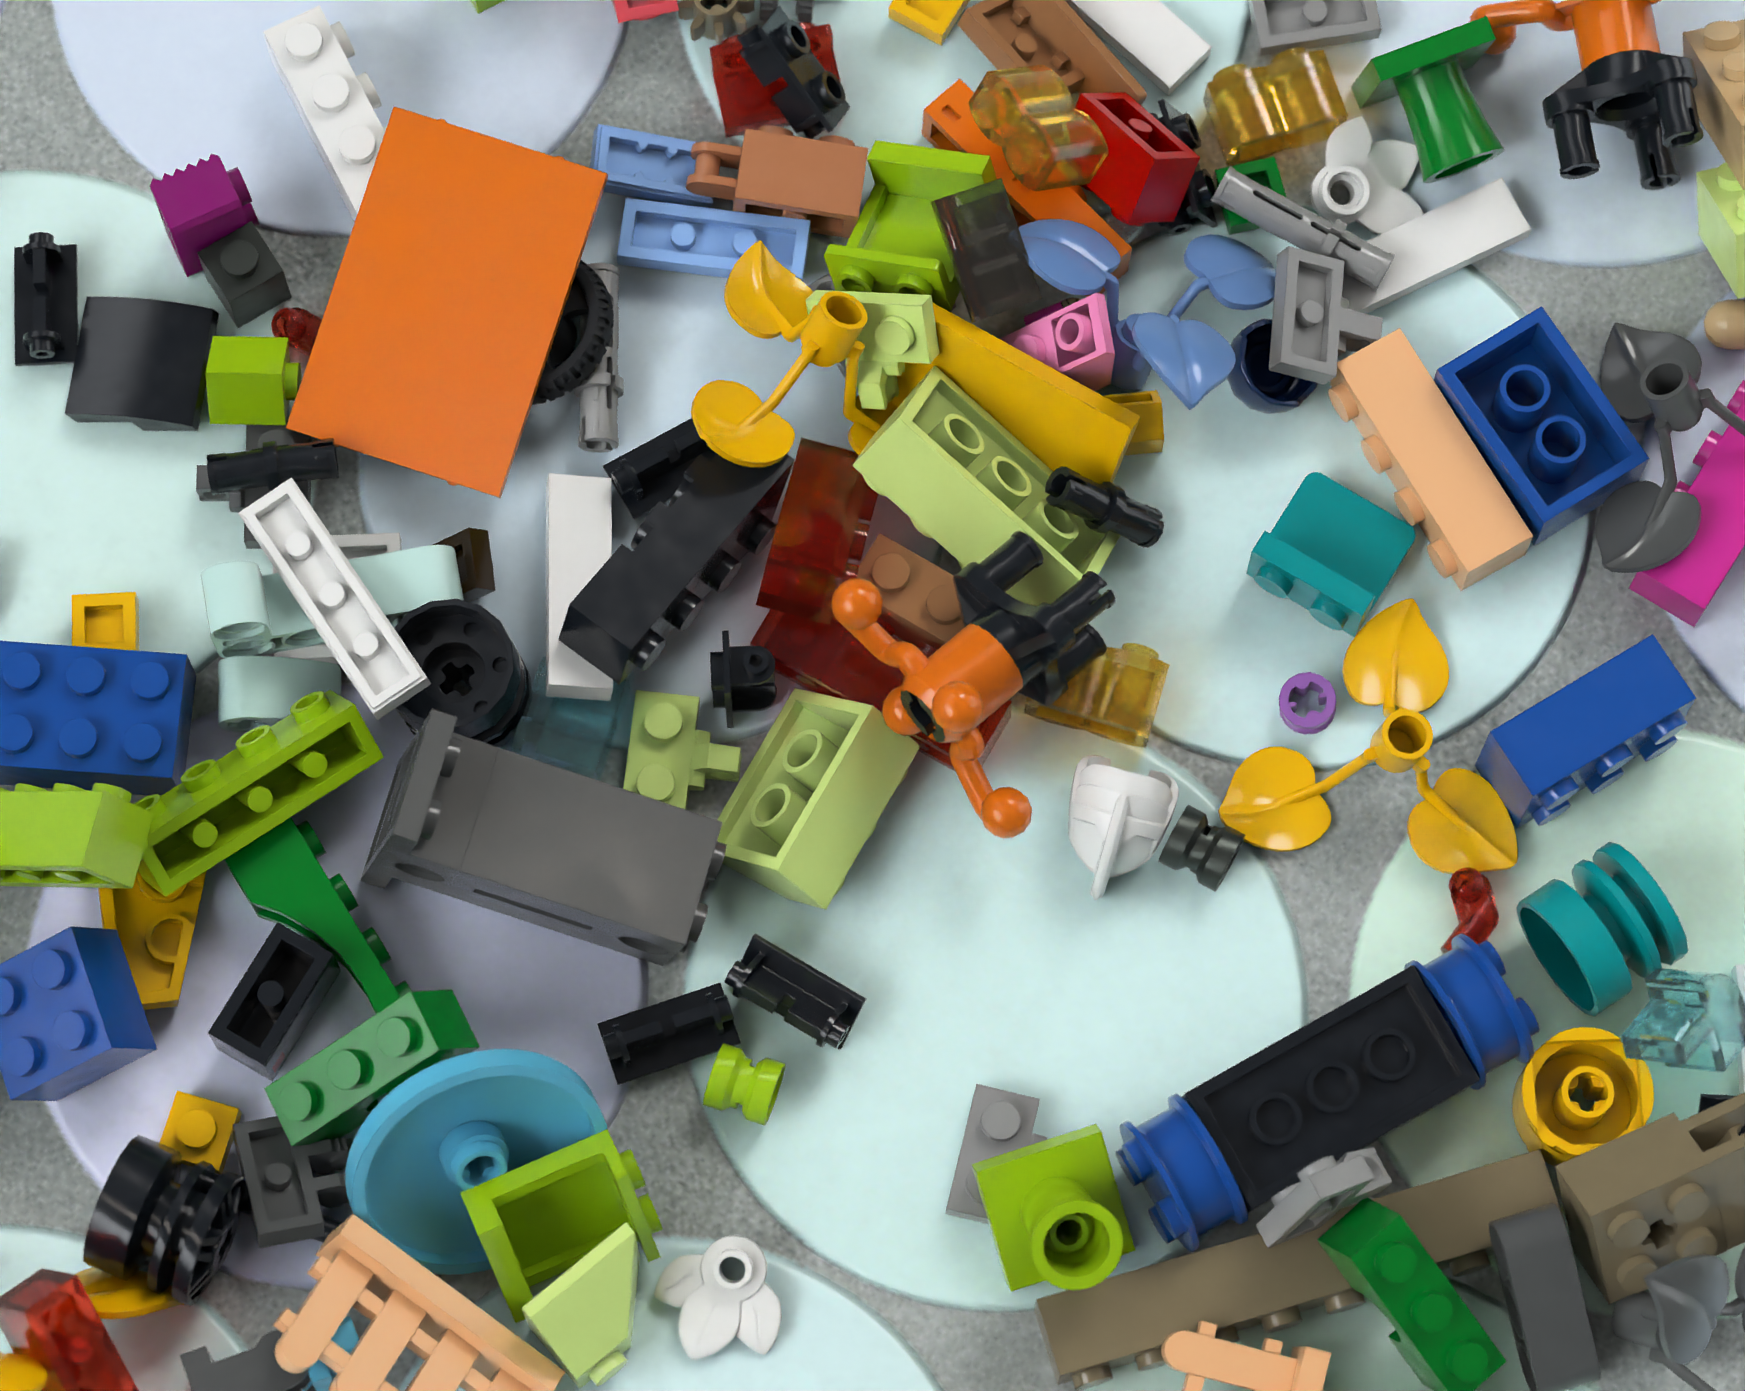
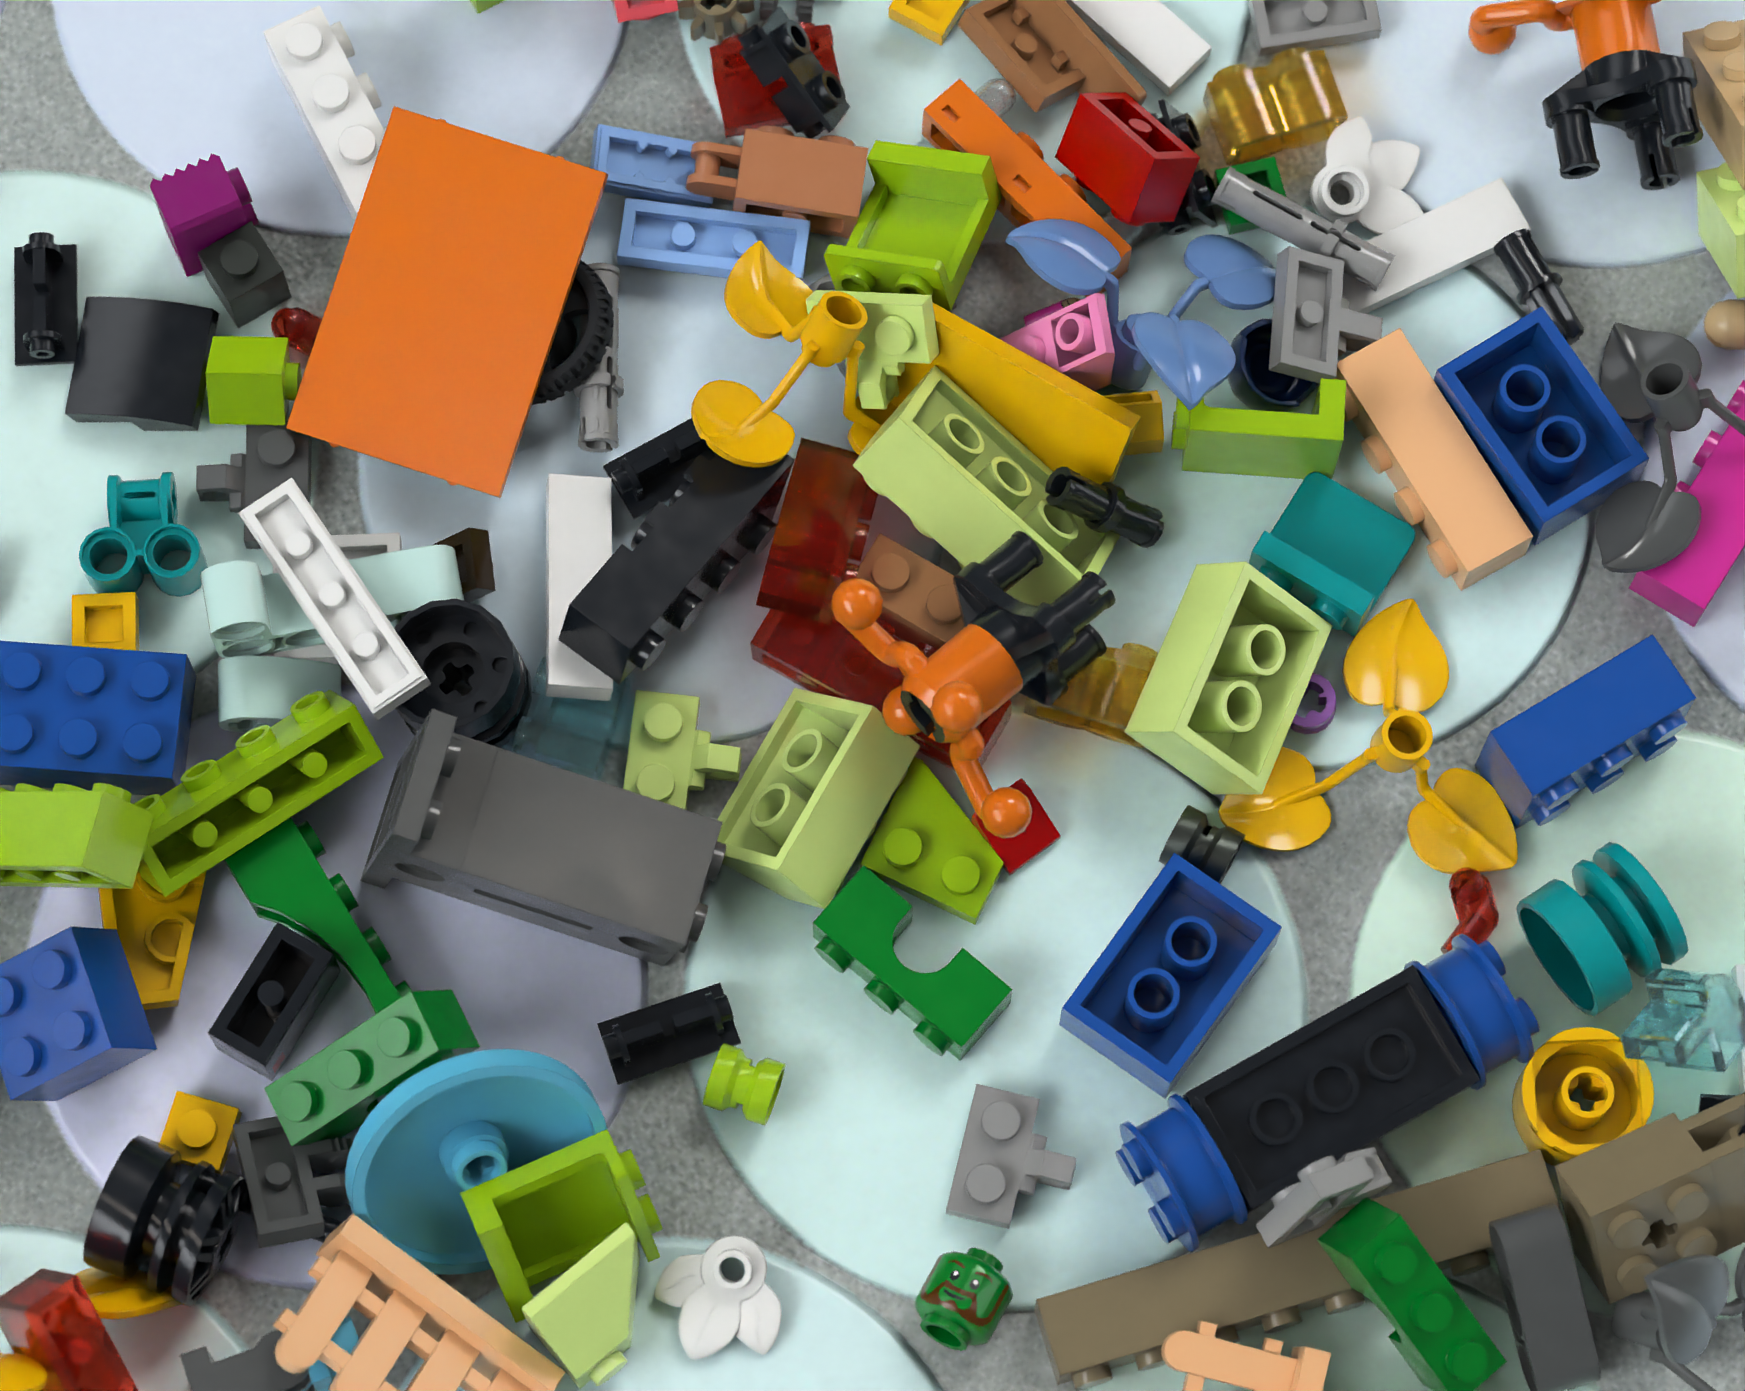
black pin [207,438,339,495] -> none
black hinge [710,630,777,728] -> none
black hinge [724,933,866,1050] -> none
clear smoke brick [930,178,1042,323] -> none
clear yellow brick [968,64,1109,192] -> none
lime plant [971,1124,1136,1292] -> none
white helmet [1068,755,1179,900] -> none
green plant [1351,16,1505,183] -> none
none -> teal piece [79,472,208,597]
none -> green arch [813,865,1012,1061]
none -> lime wing [860,757,1004,925]
none -> green head [915,1248,1013,1351]
none -> red slope [971,778,1061,875]
none -> blue brick [1059,853,1282,1099]
none -> yellowish green brick [1125,561,1332,794]
none -> lime panel [1171,378,1346,479]
none -> black axle [1493,229,1584,345]

